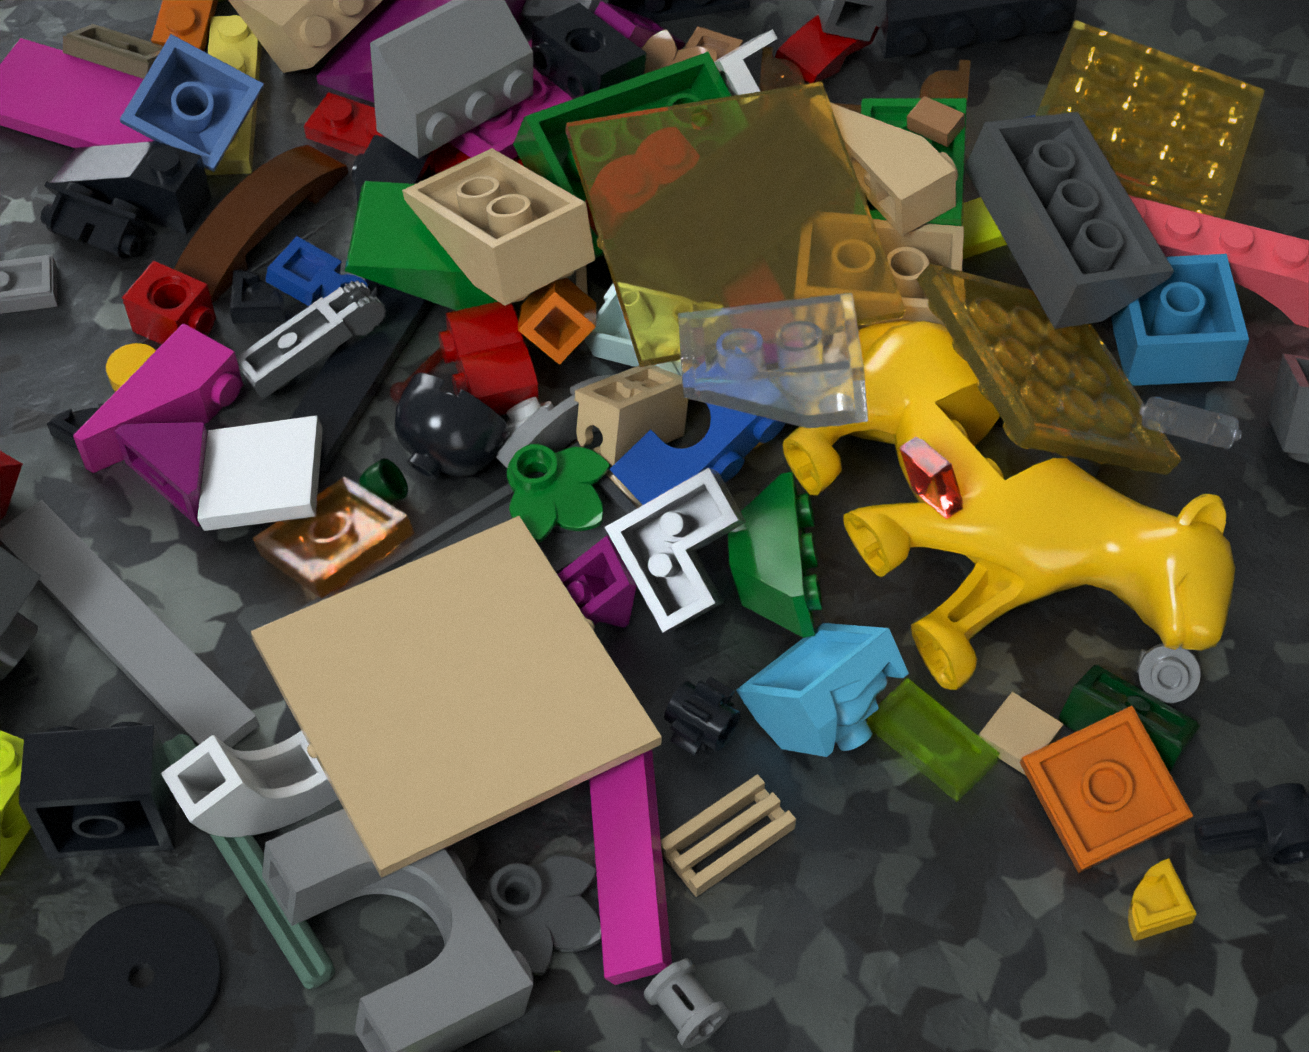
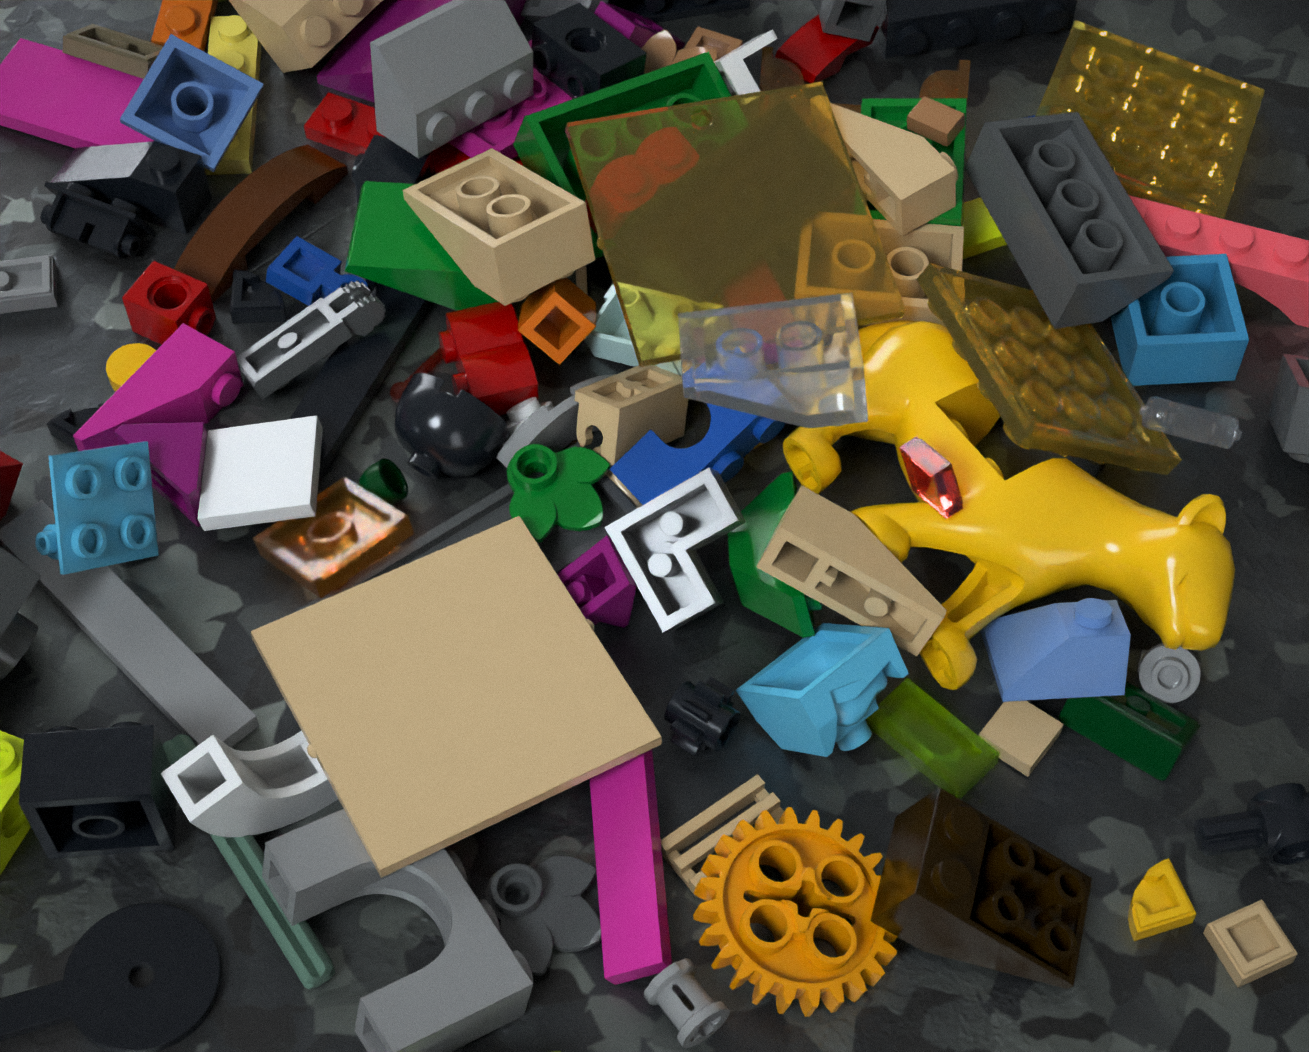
orange tile [1019,706,1193,874] -> none
none -> medium azure hinge [35,441,159,575]
none -> light orange gear [693,807,897,1017]
none -> tan slope [756,485,947,656]
none -> dark brown slope [870,787,1092,989]
none -> medium blue slope [980,598,1131,702]
none -> tan tile [1203,899,1298,988]

